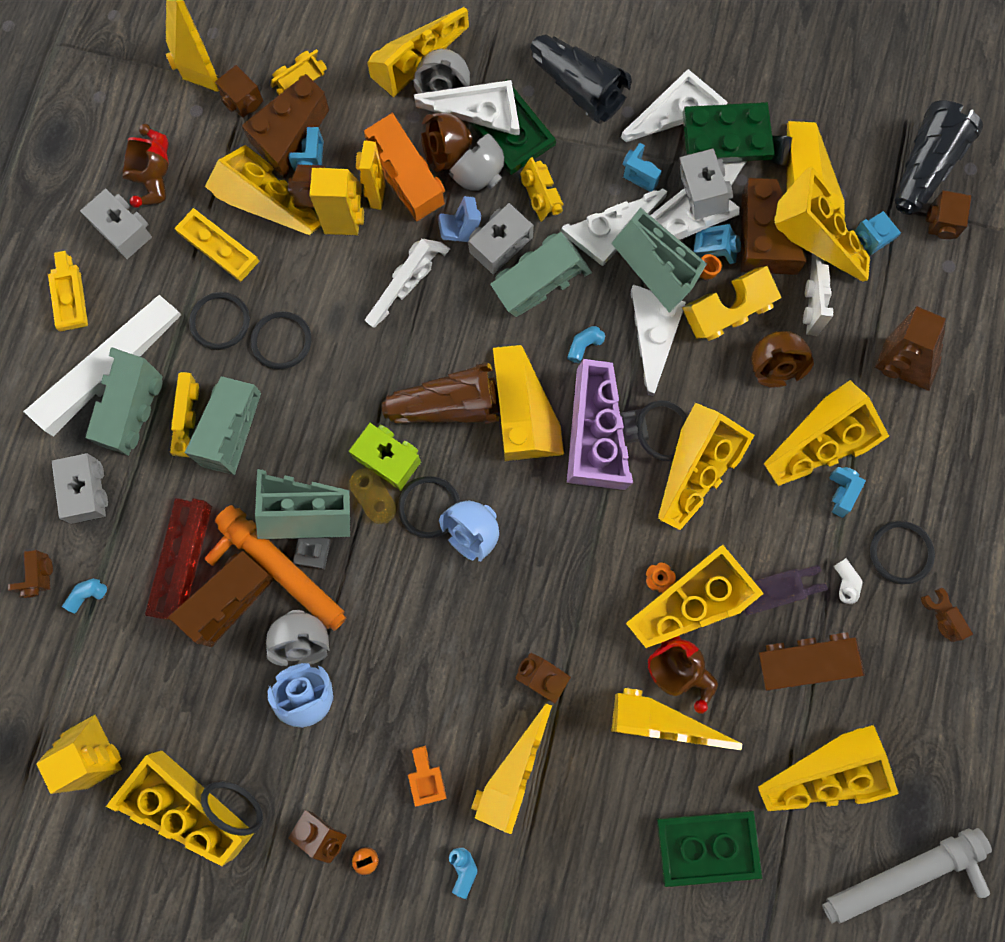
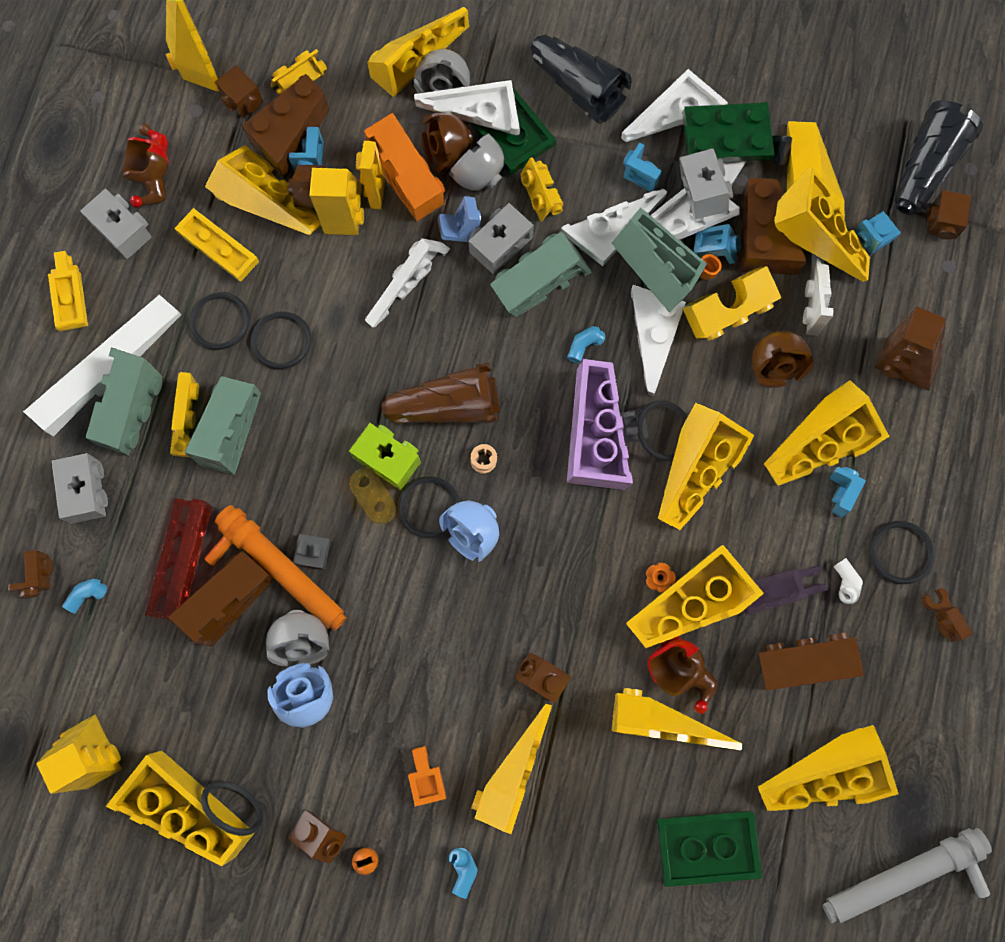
sand green wedge [255,469,350,539] -> none
yellow wedge [493,345,564,461] -> none
none -> light nougat bush [471,444,497,474]

